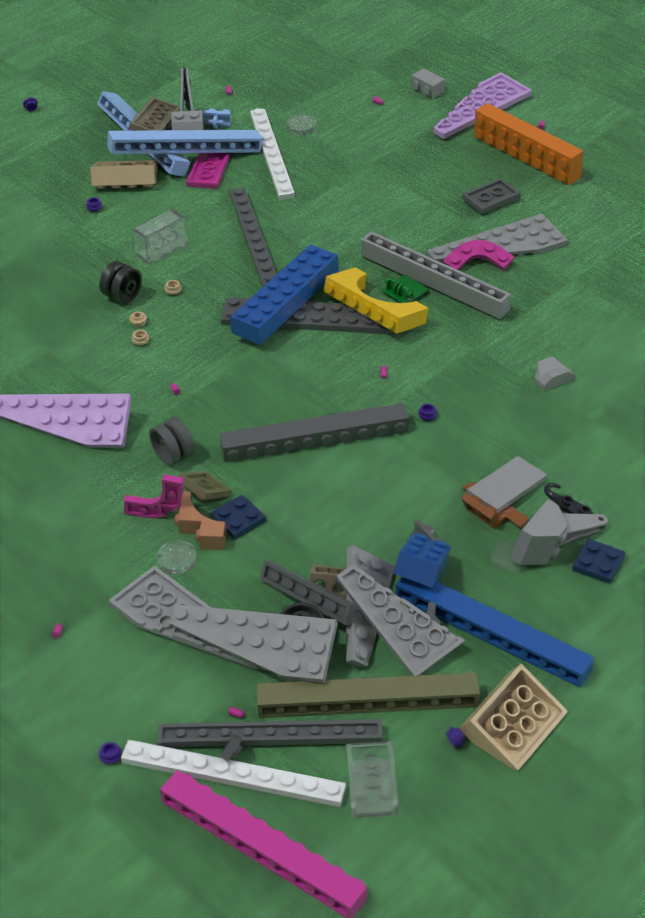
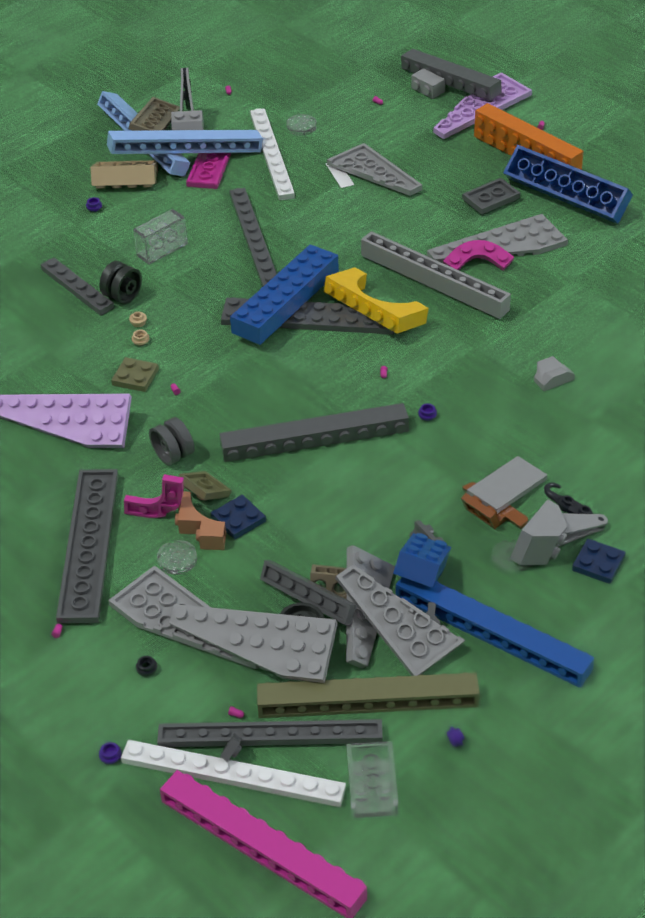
dark purple plate [23,97,38,111] -> none
tan plate [165,280,182,295] -> none
light blue hips [203,108,231,129] -> none
green hinge [381,274,429,303] -> none
tan slope [459,664,568,771] -> none
none -> dark grey plate [40,258,114,316]
none -> dark grey plate [56,469,118,623]
none -> olive plate [111,357,159,392]
none -> black plate [136,656,157,676]
none -> white sticker [325,163,354,188]
none -> light grey wing [327,143,422,196]
none -> dark grey brick [401,49,502,101]
none -> blue brick [503,144,633,224]

